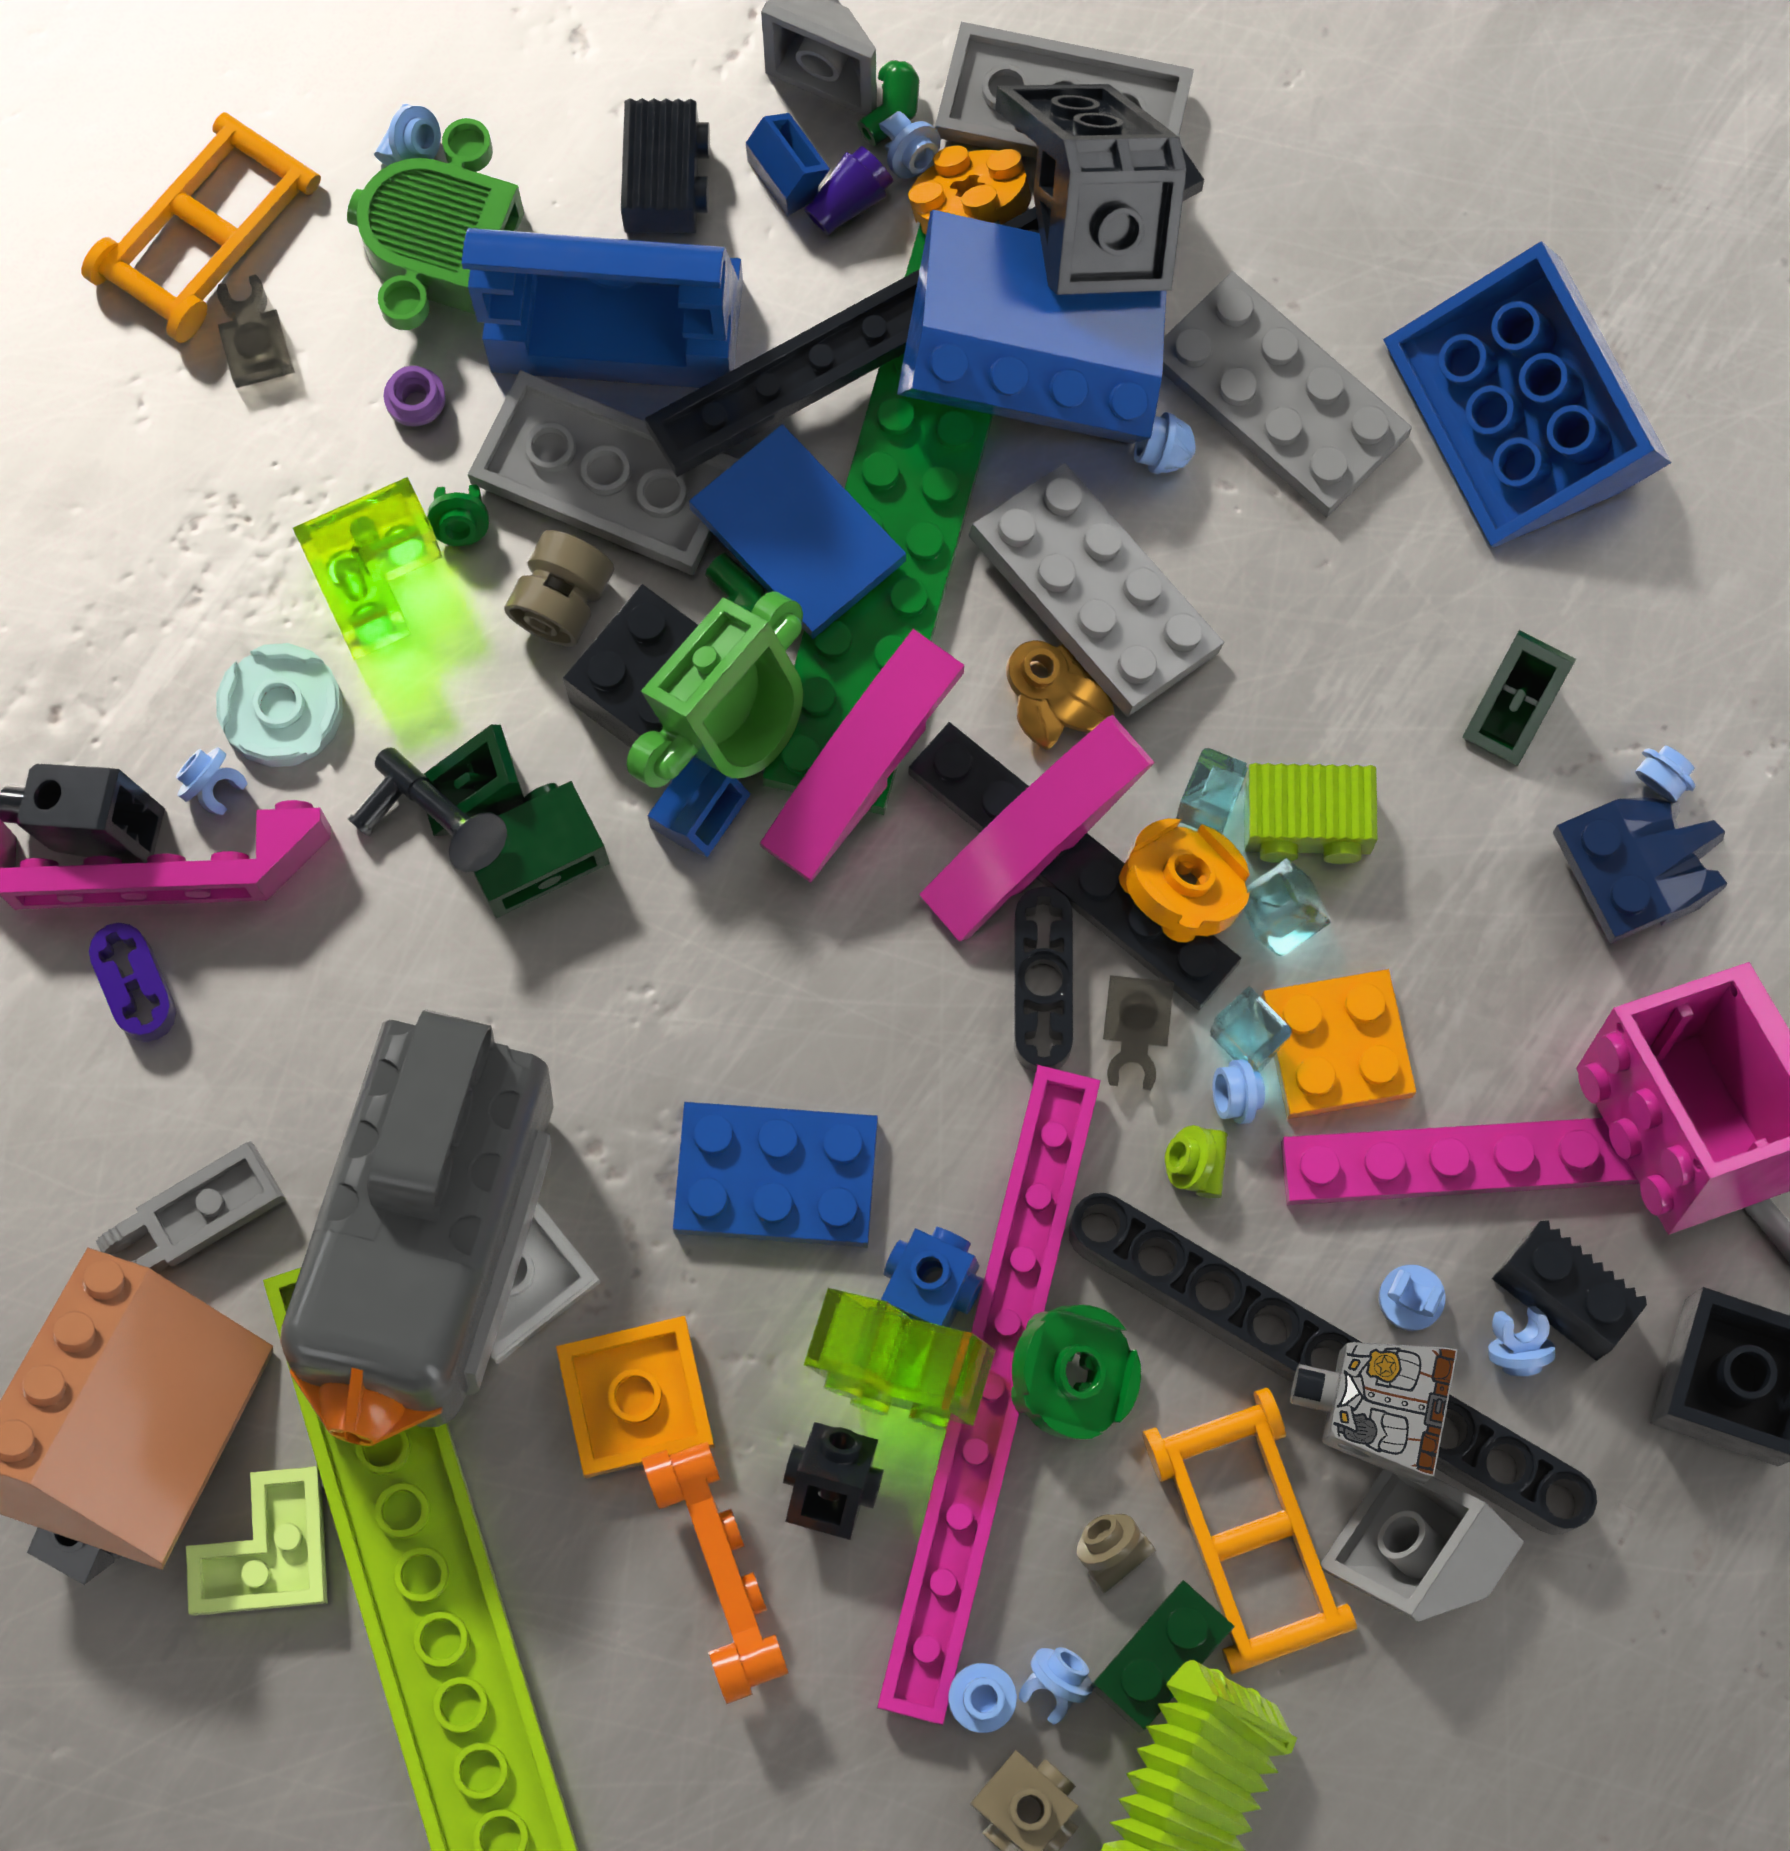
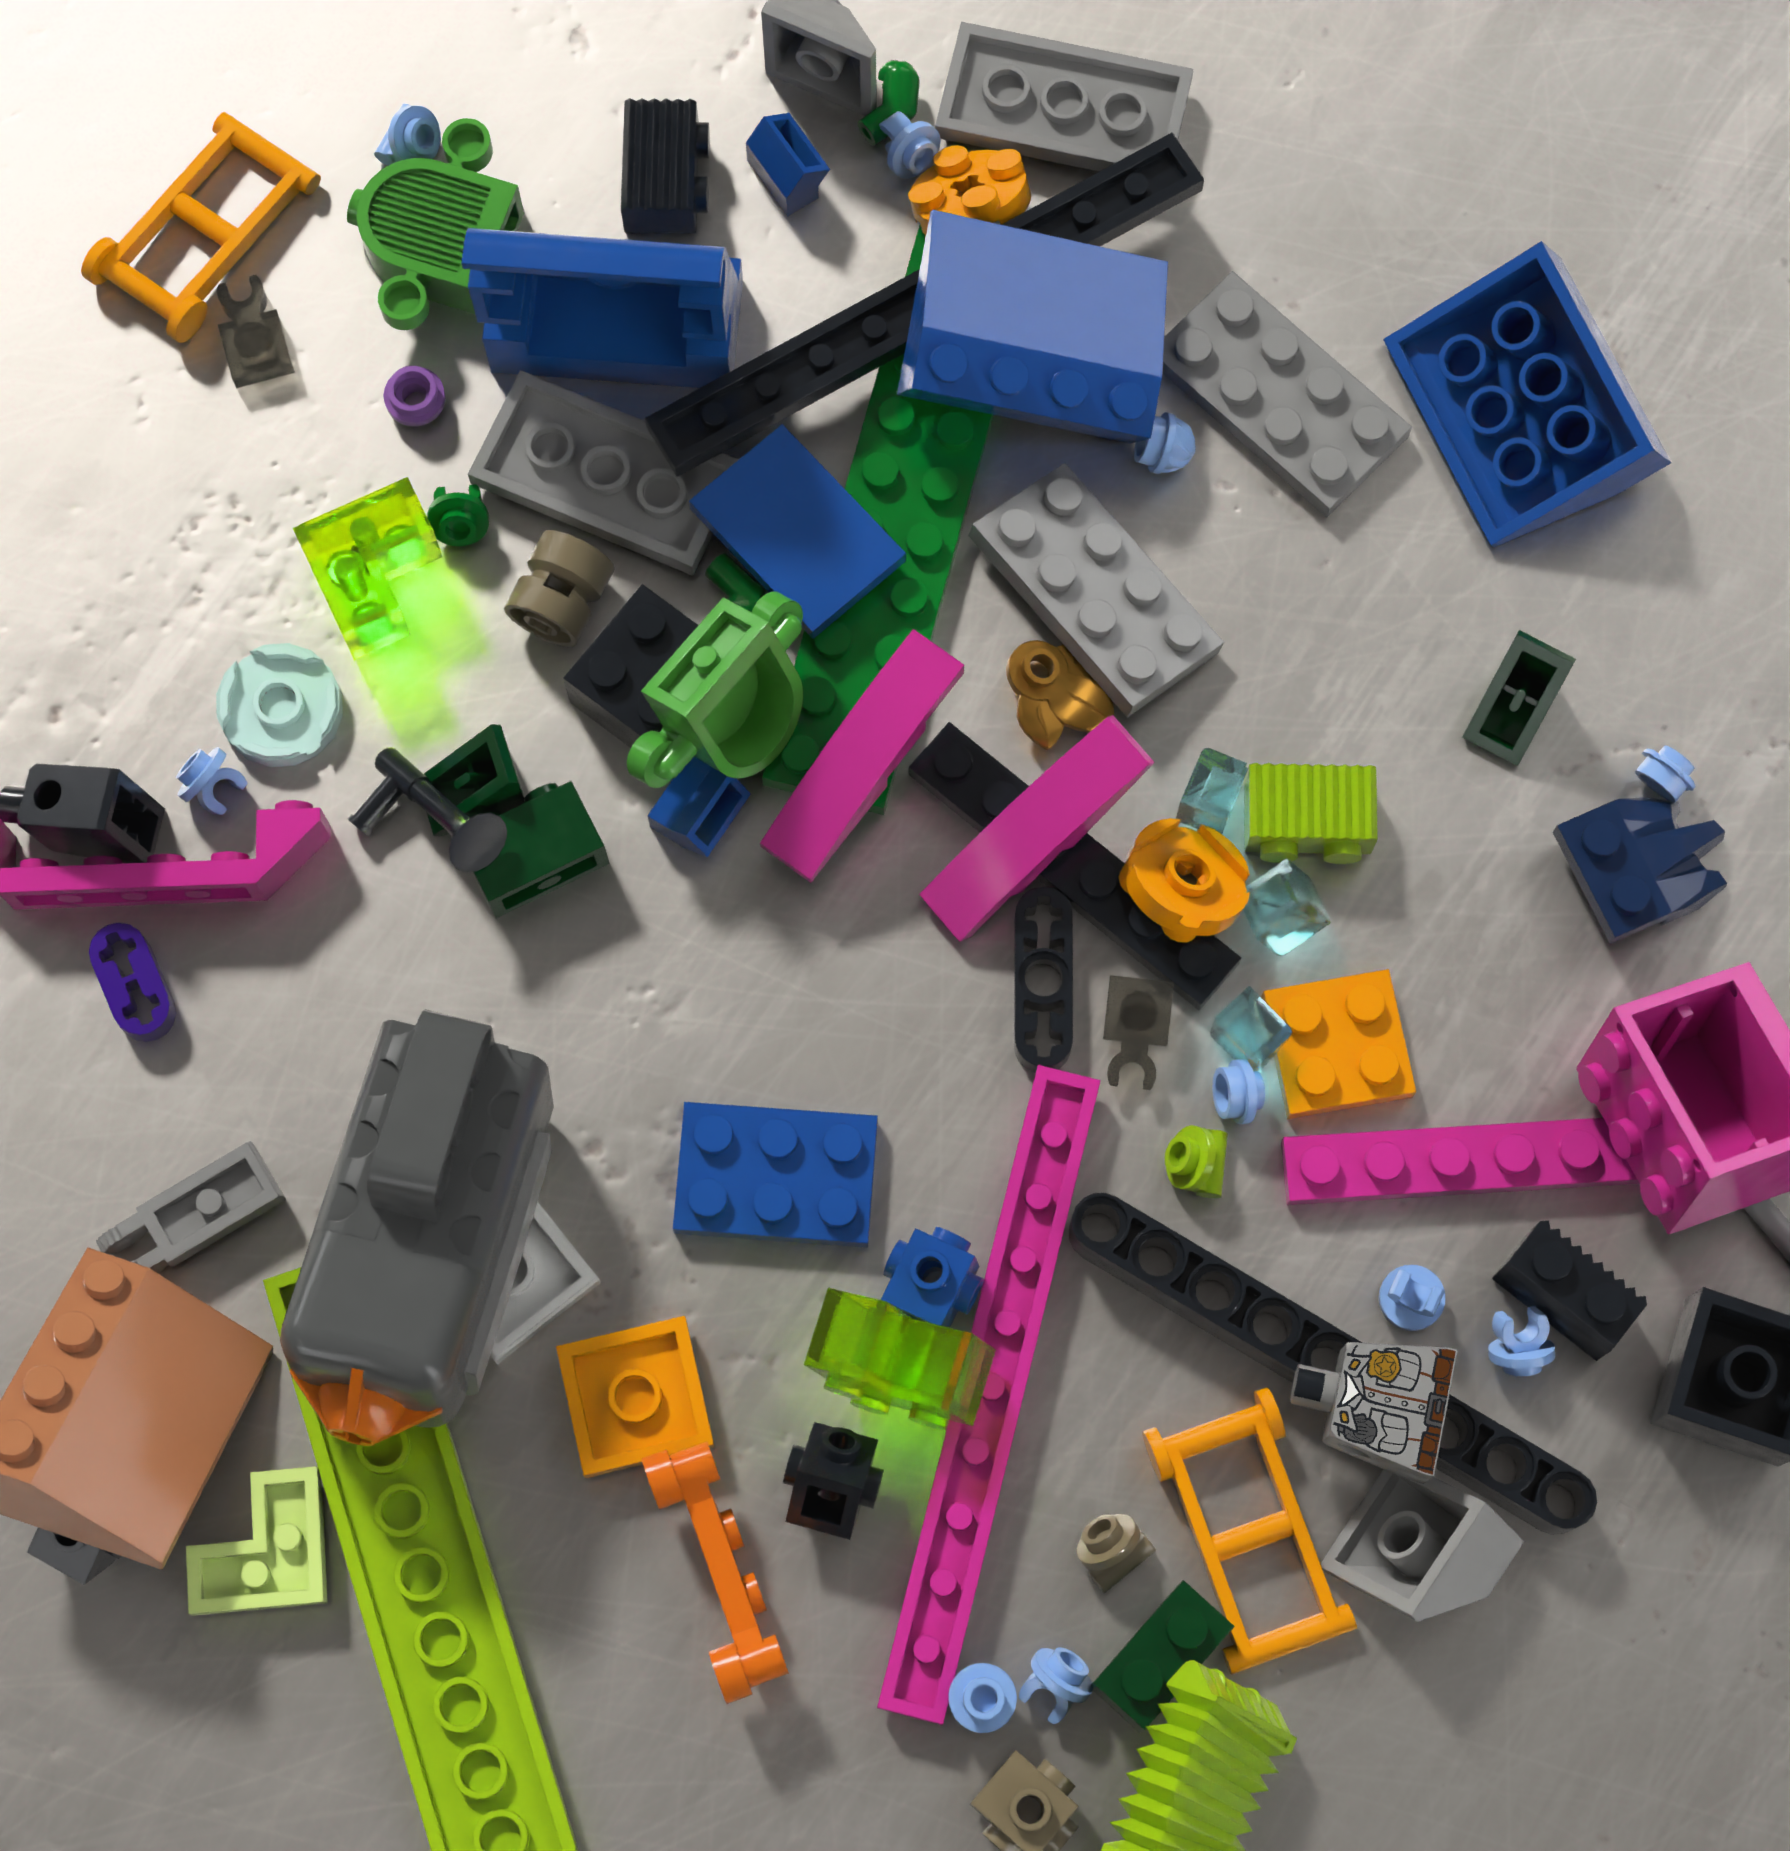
dark purple cone [804,146,894,236] -> none
black bracket [995,84,1187,295] -> none
green plate [1011,1305,1141,1439] -> none

